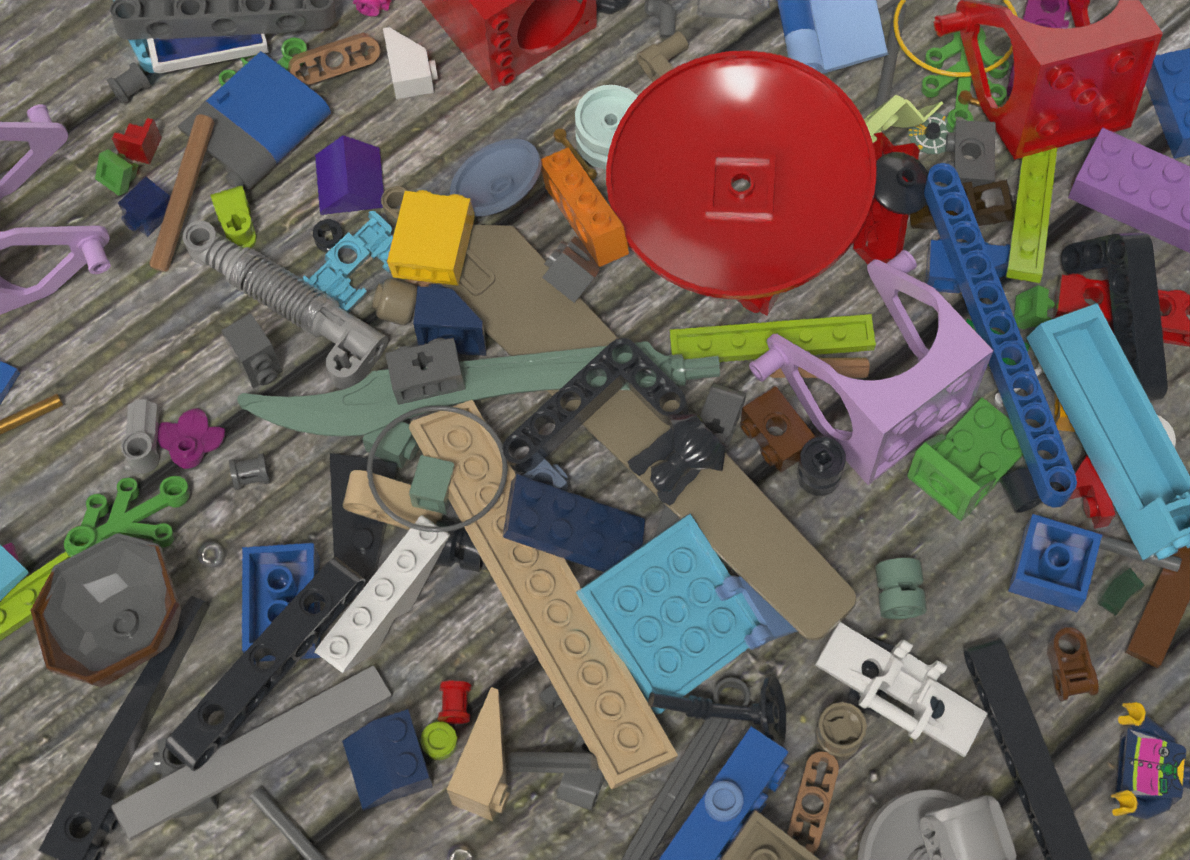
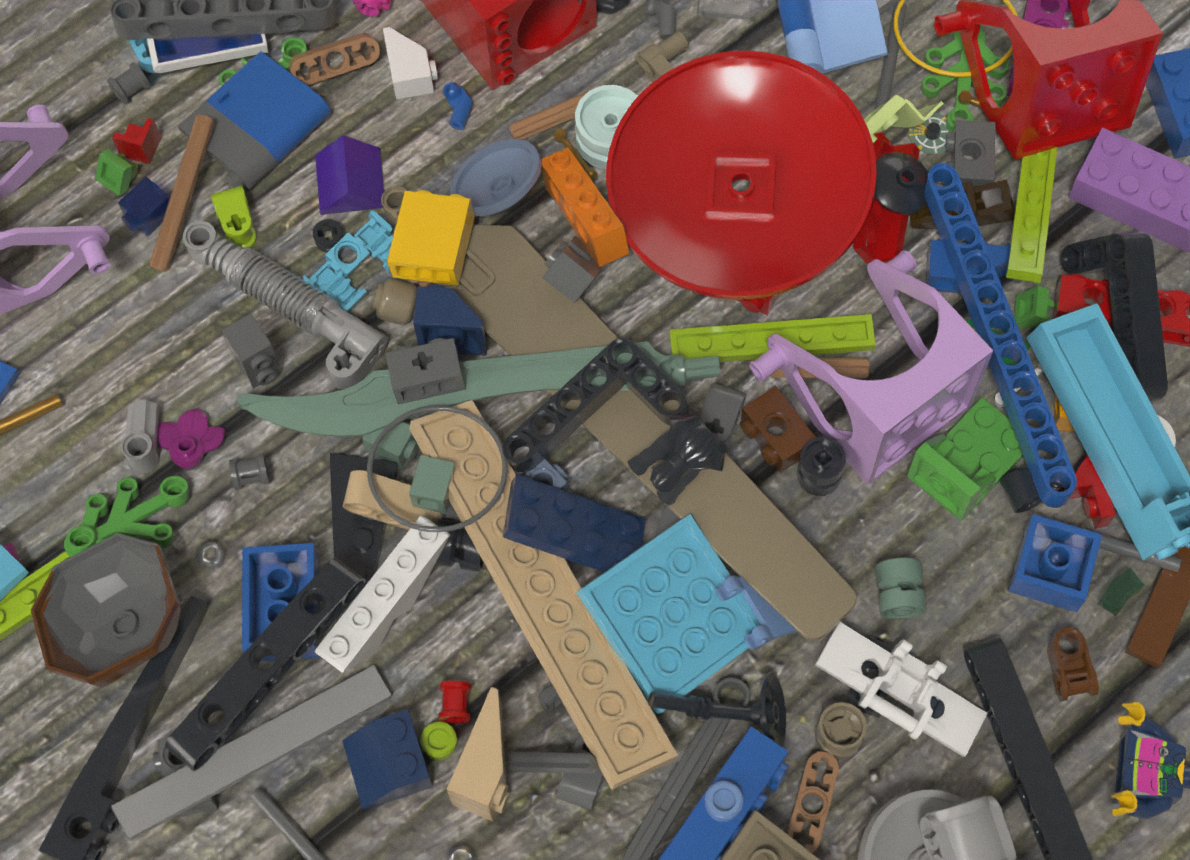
none -> blue arm [443,82,473,130]
none -> medium nougat axle [509,90,590,140]

